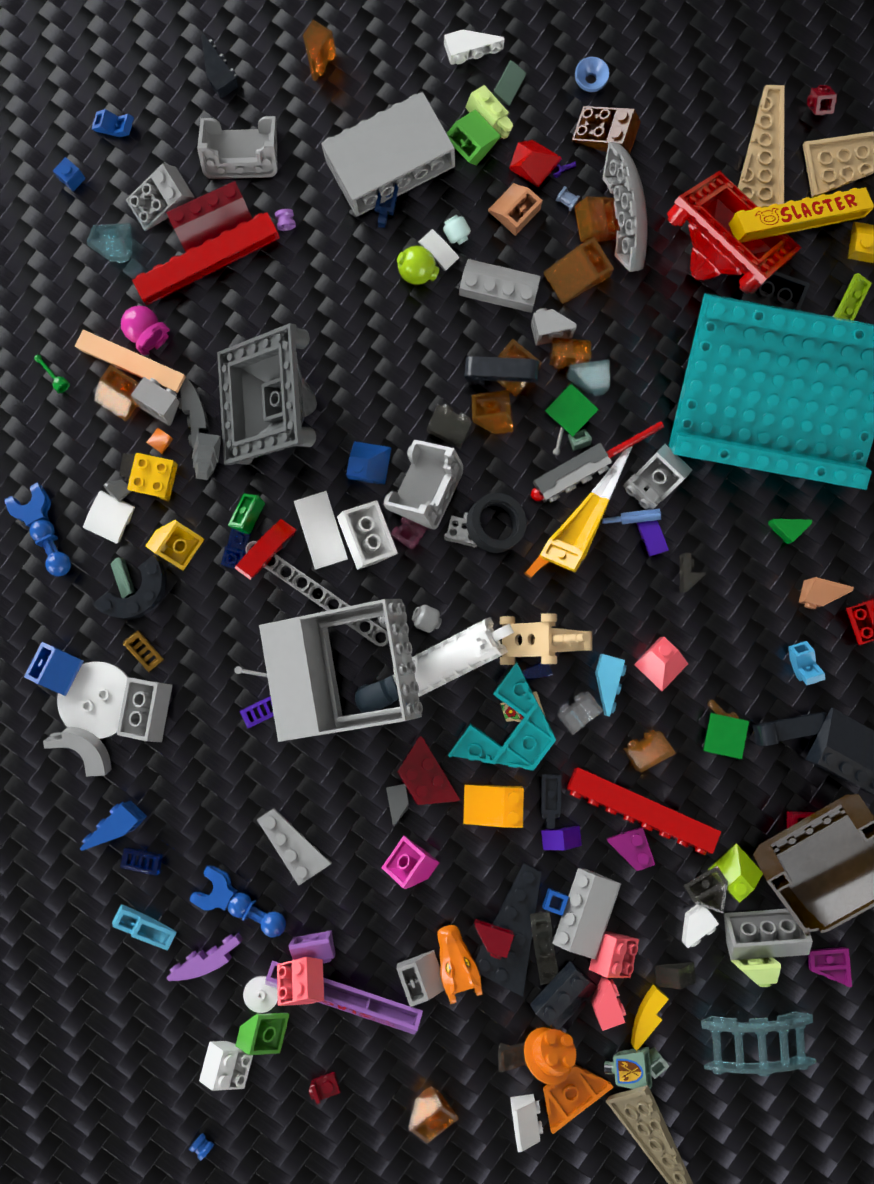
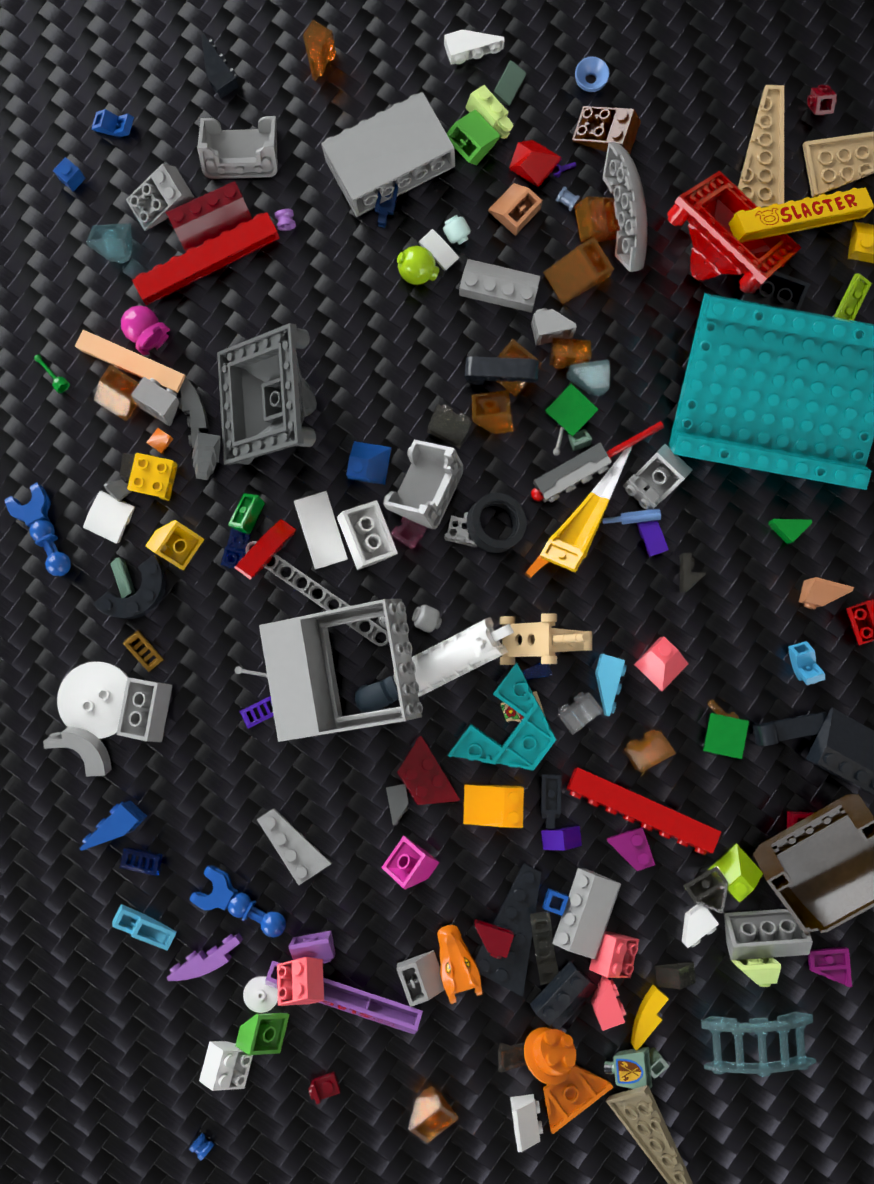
blue slope [24,642,84,696] -> none

